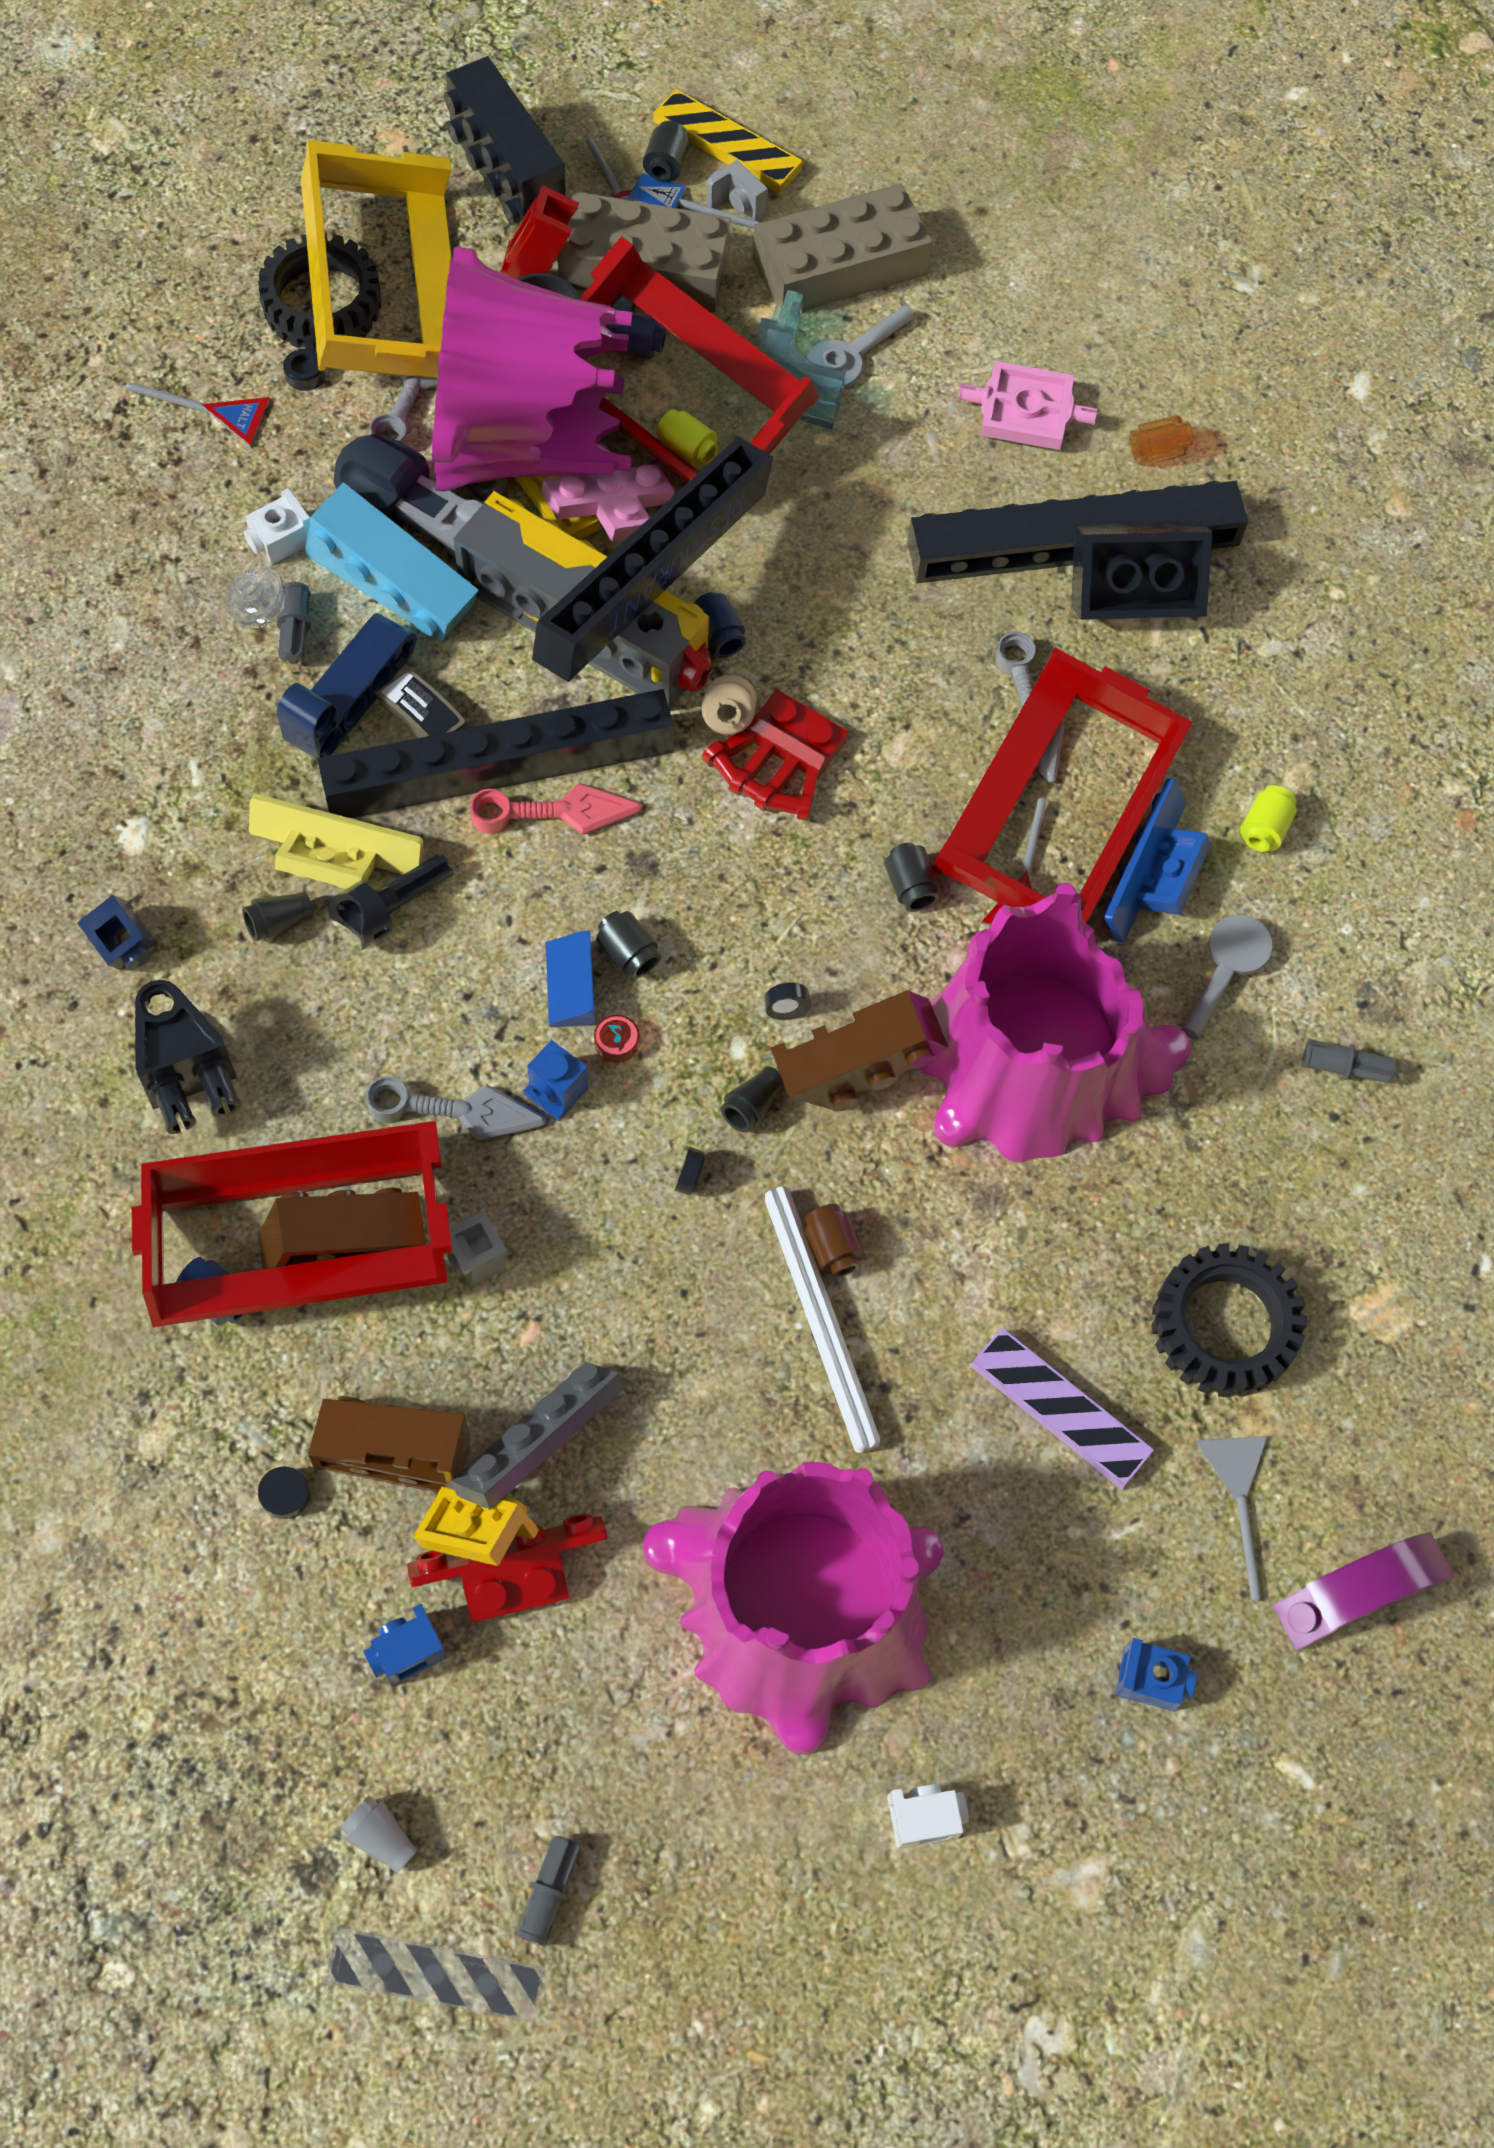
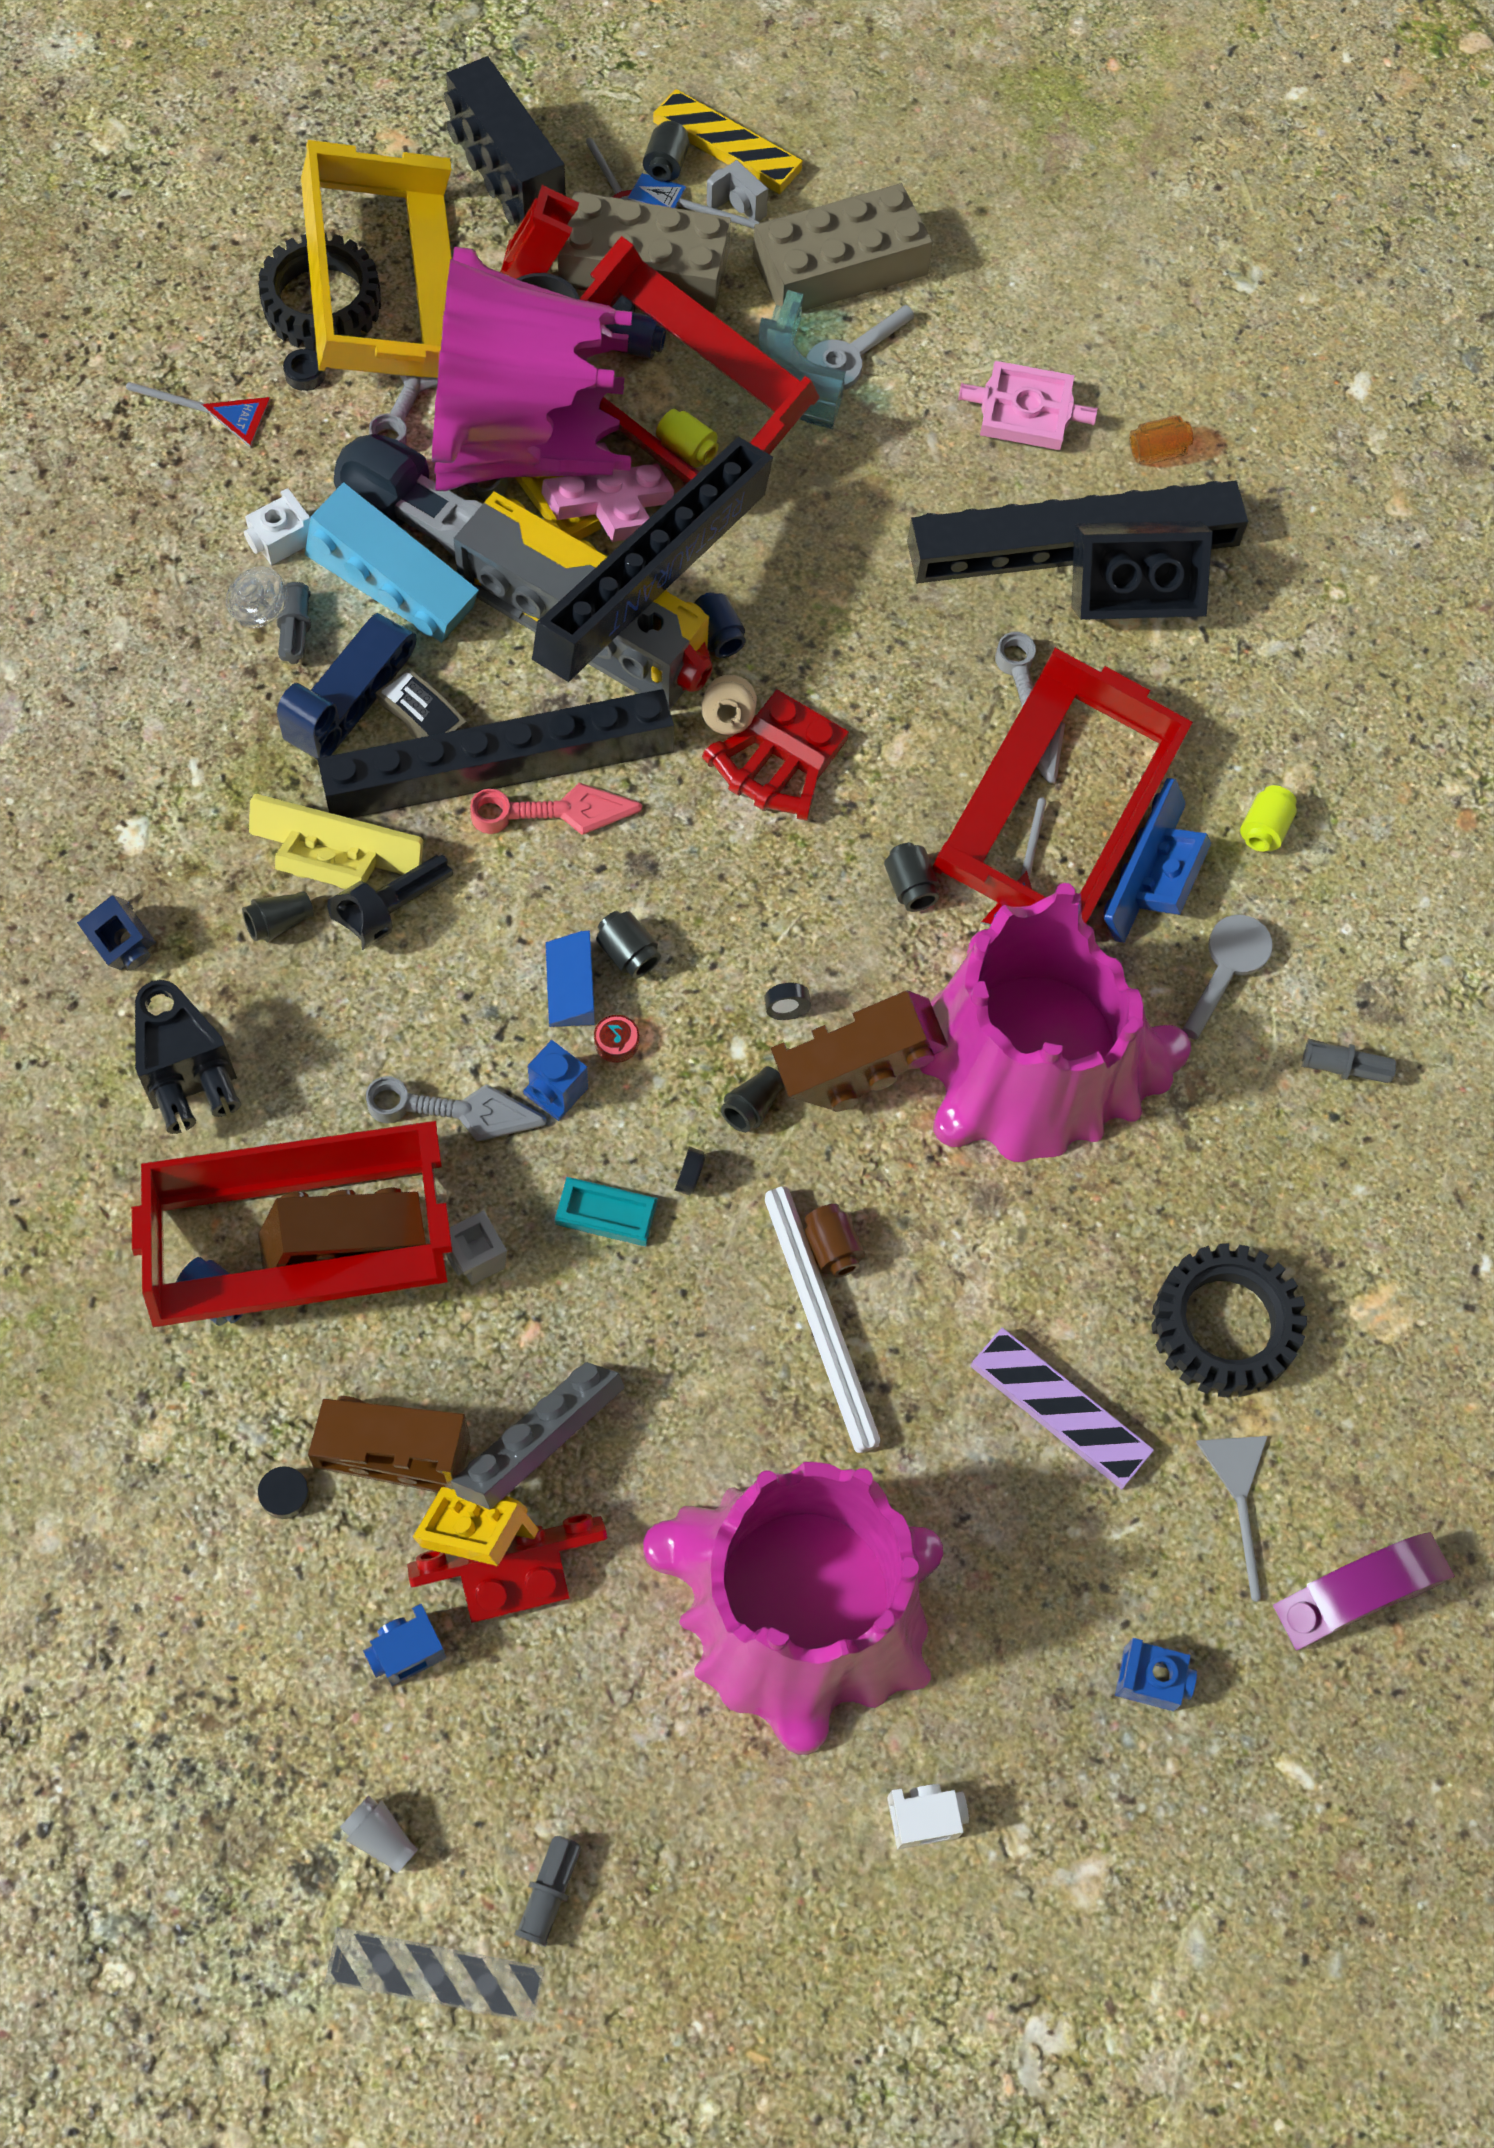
none -> teal tile [554,1177,658,1247]

